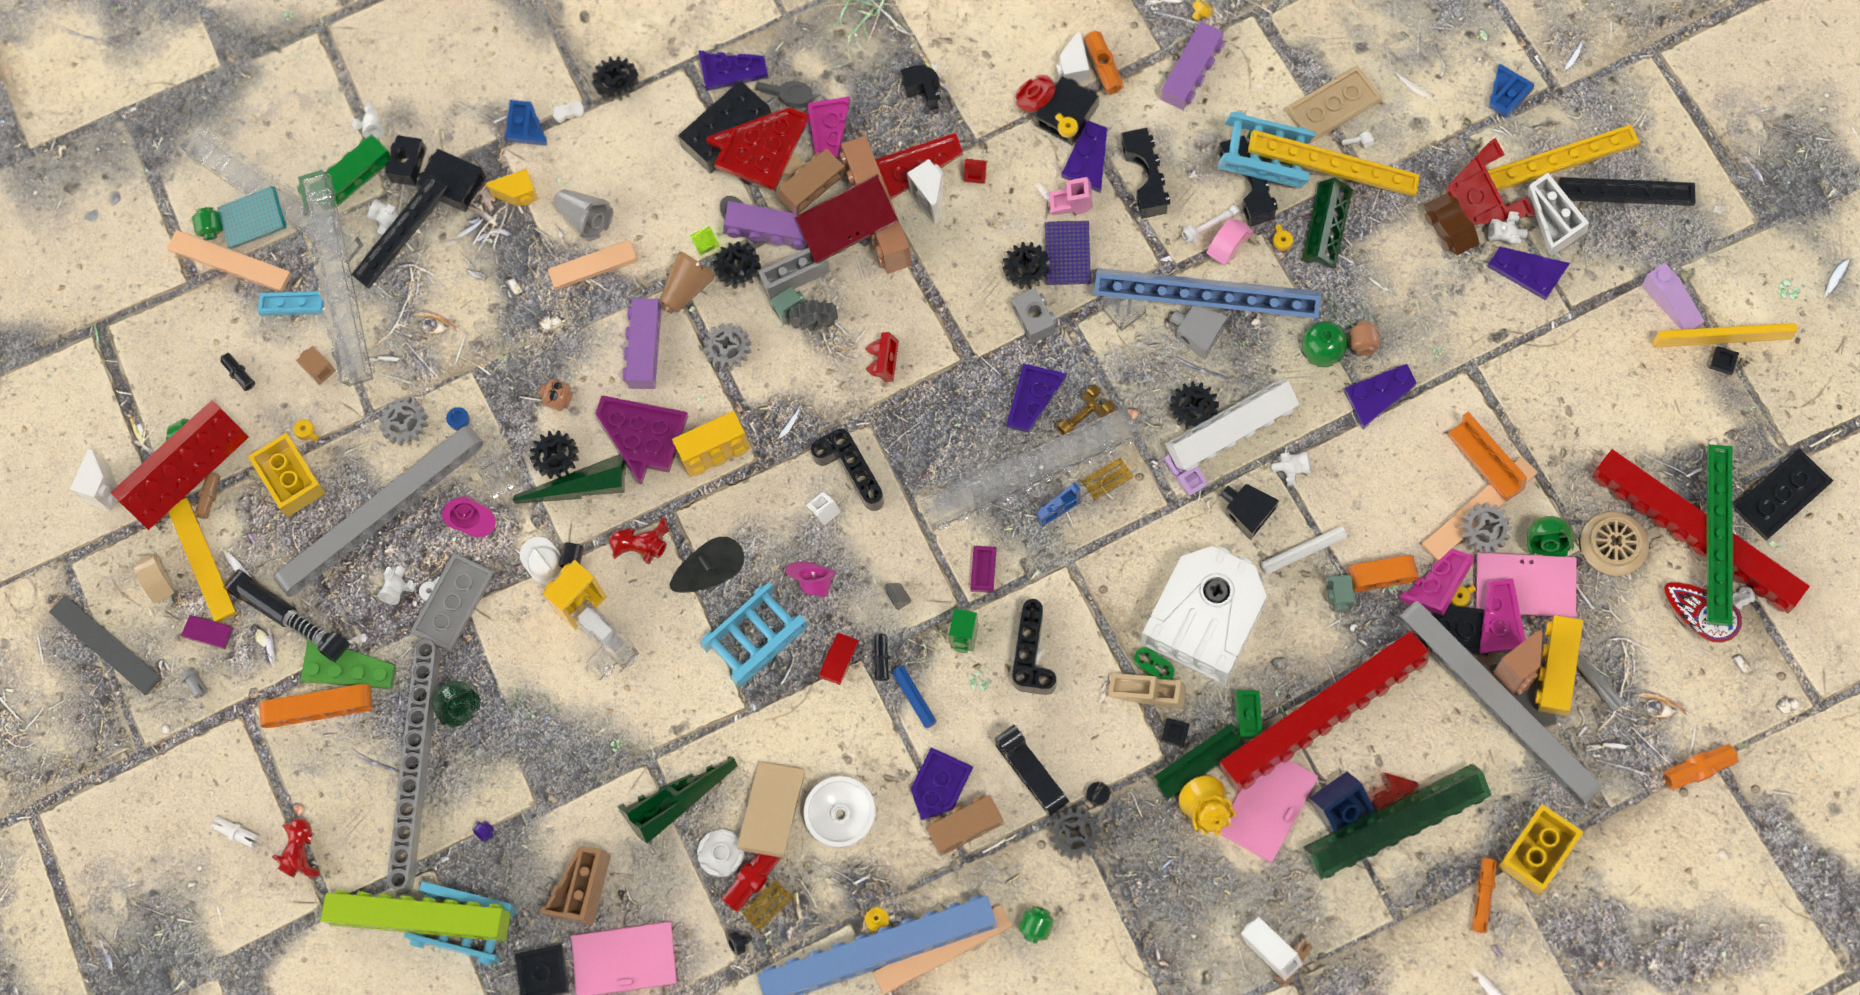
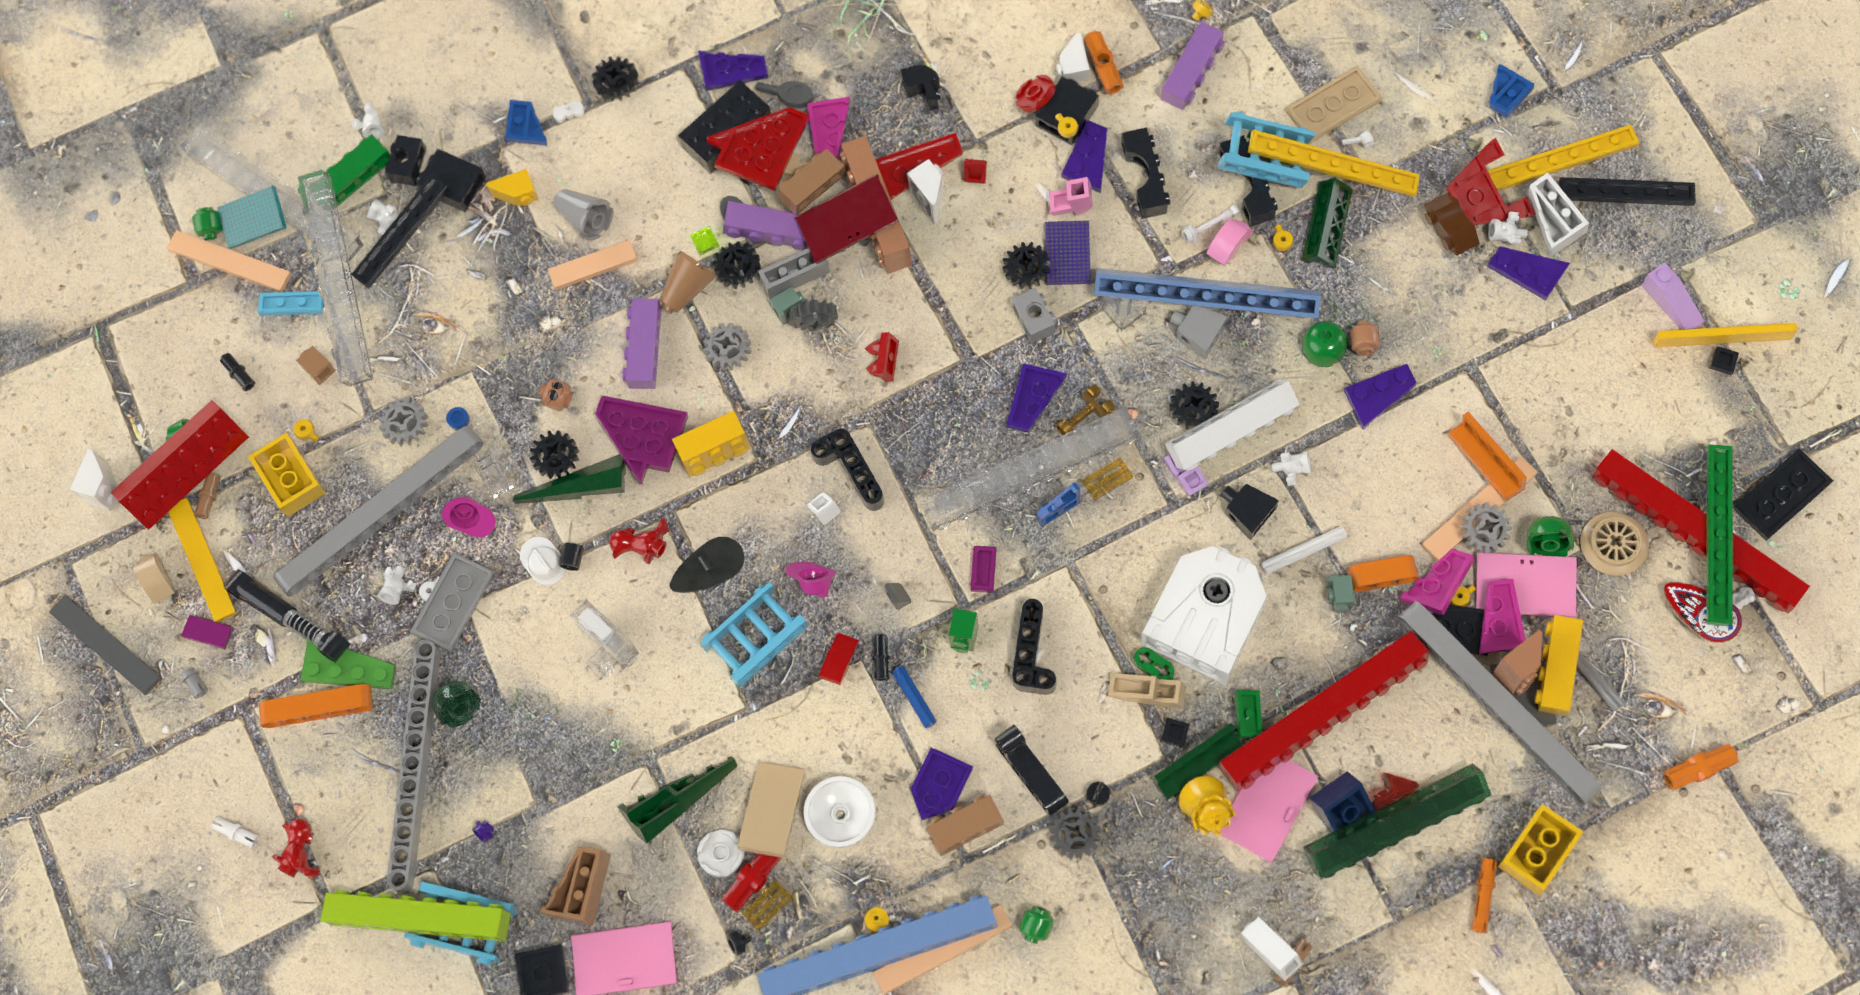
yellow brick [542,560,607,630] -> none

